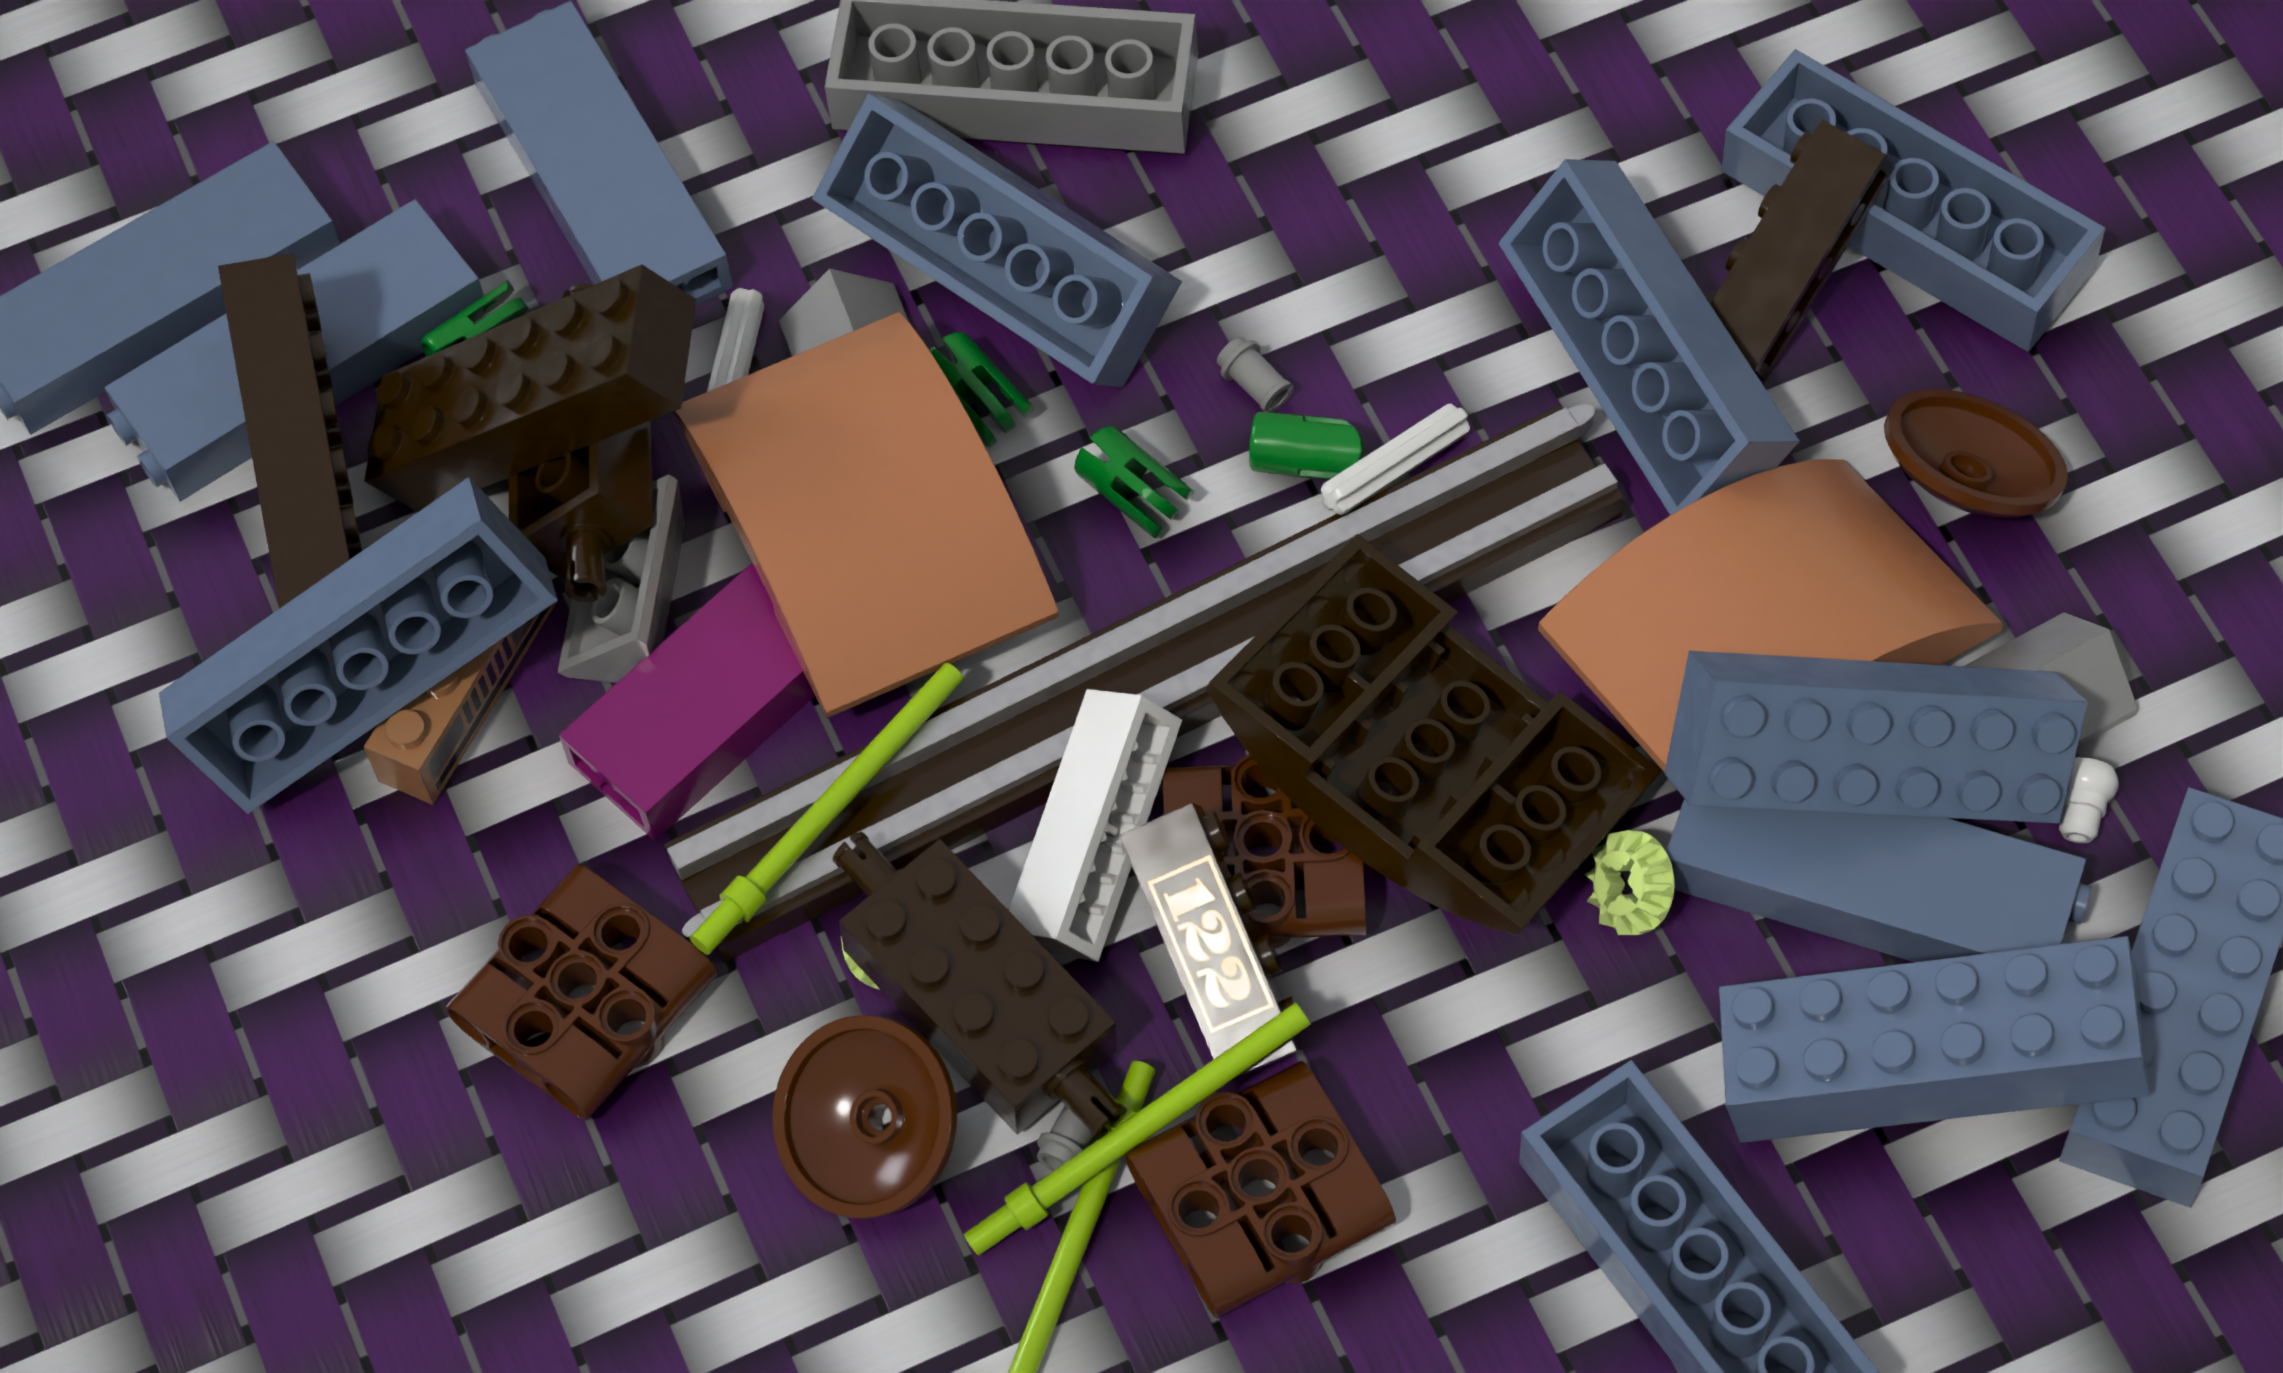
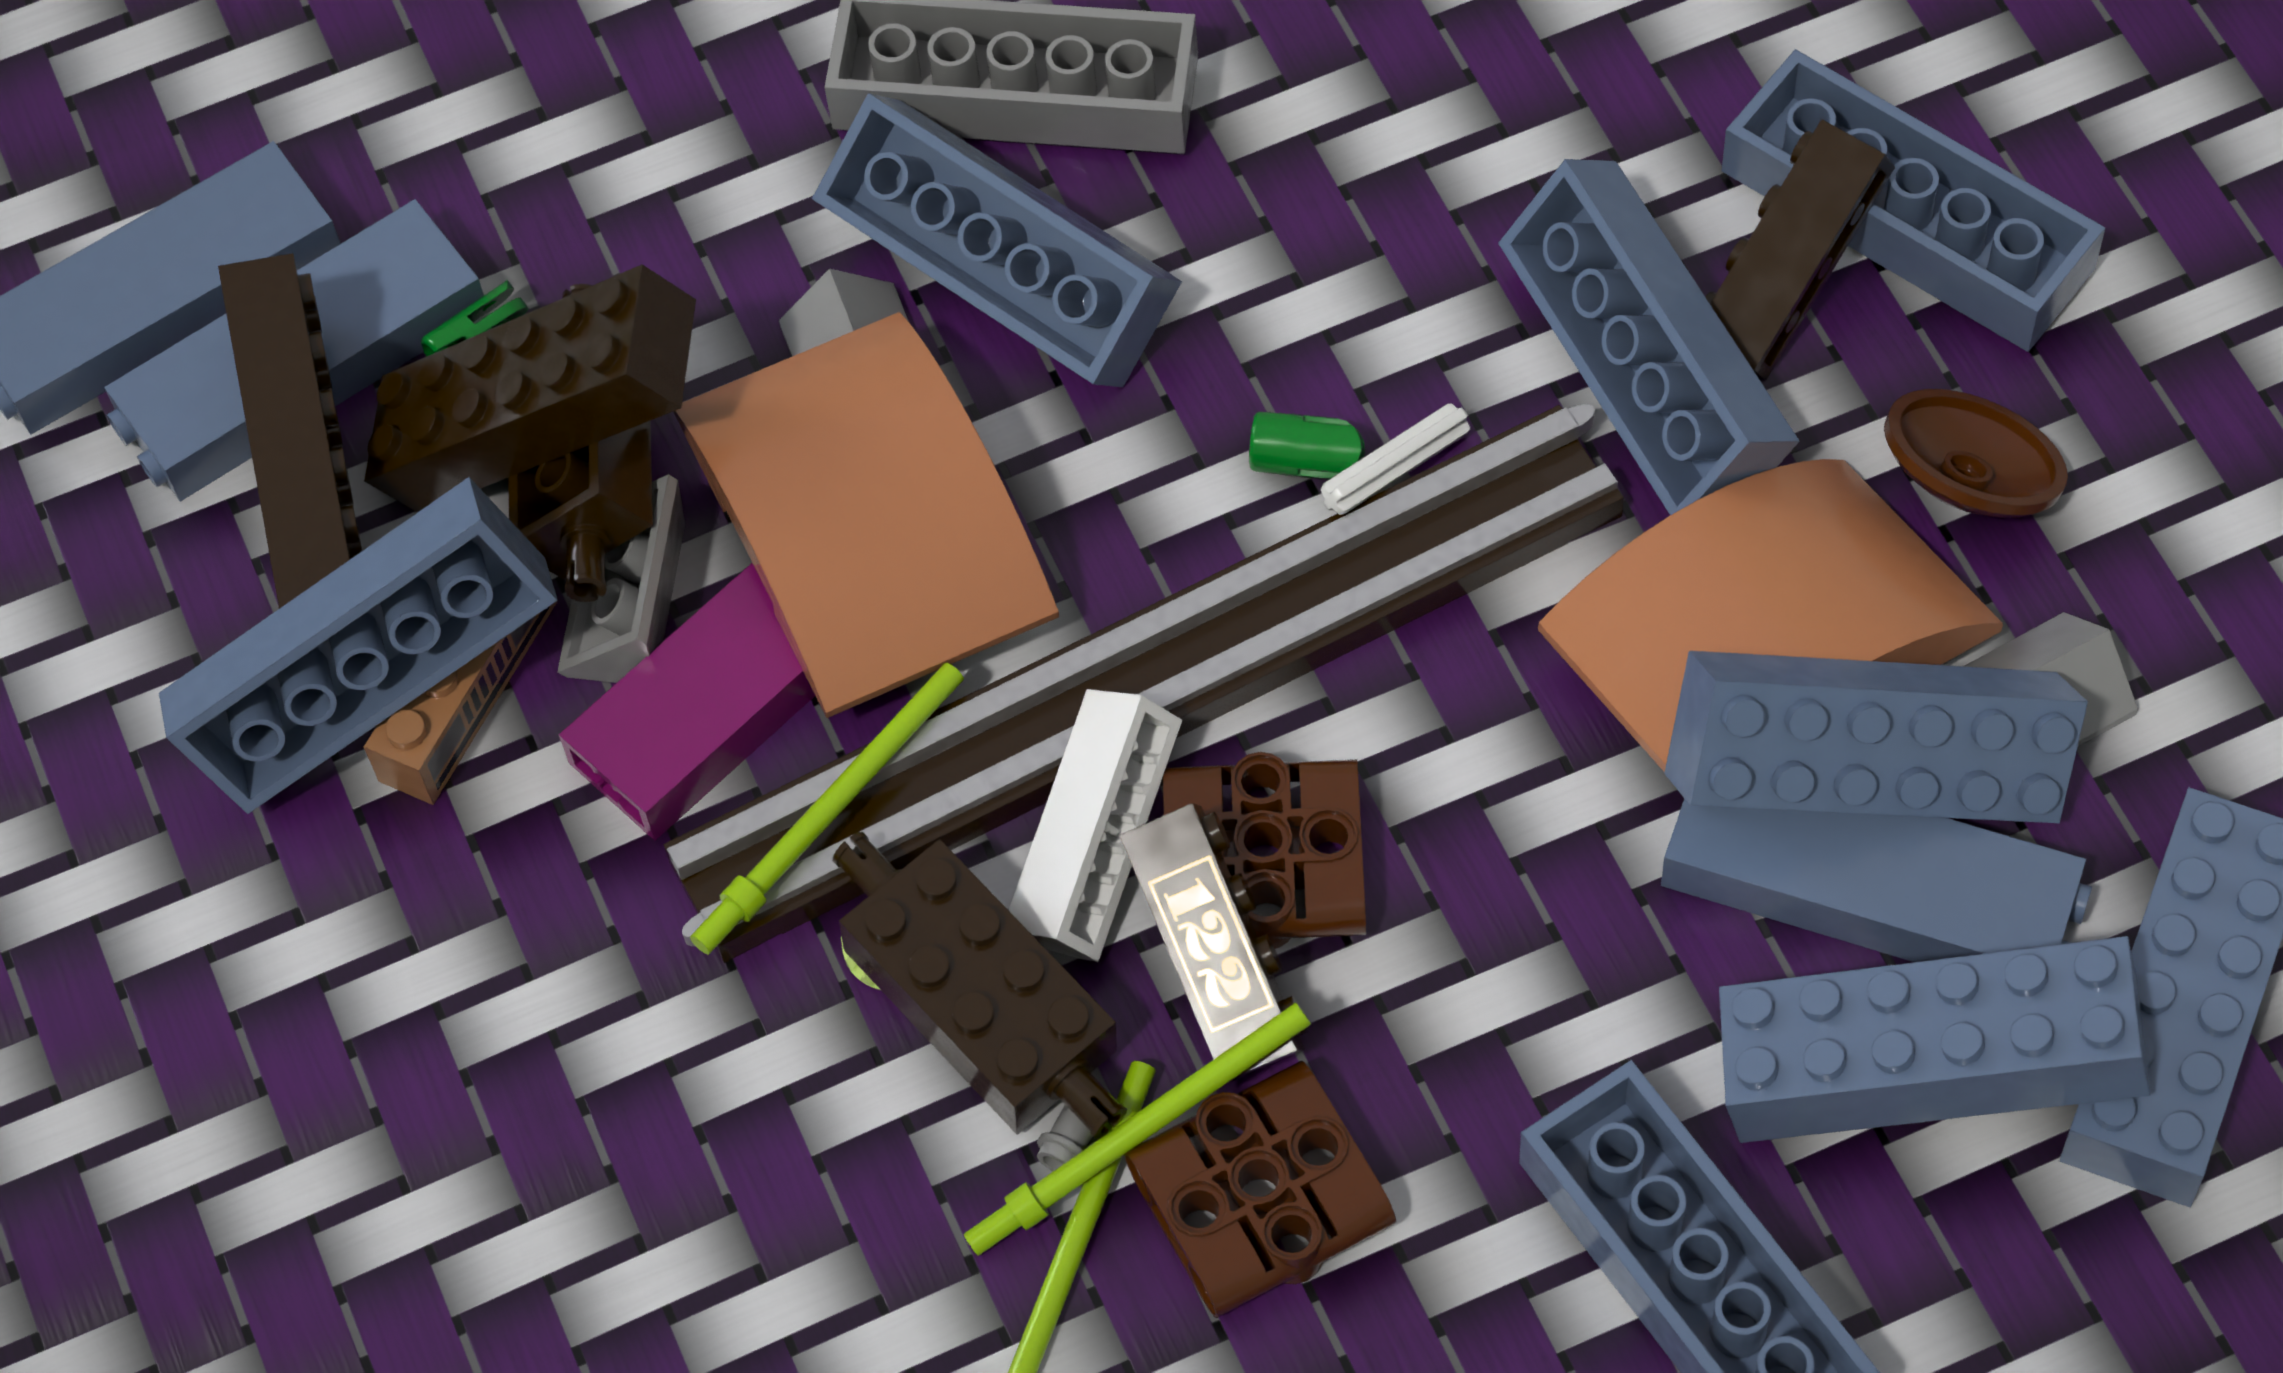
reddish brown connector [445,864,717,1121] -> none
sand blue brick [465,0,734,306] -> none
white axle [707,288,765,392] -> none
reddish brown dish [772,1015,957,1218] -> none
green arm [929,332,1034,448] -> none
green arm [1074,426,1194,539] -> none
dark brown slope [1206,534,1662,936] -> none
light grey pin [1217,337,1294,412] -> none
yellowish green gear [1584,830,1675,935] -> none
white piece [2059,757,2119,843] -> none

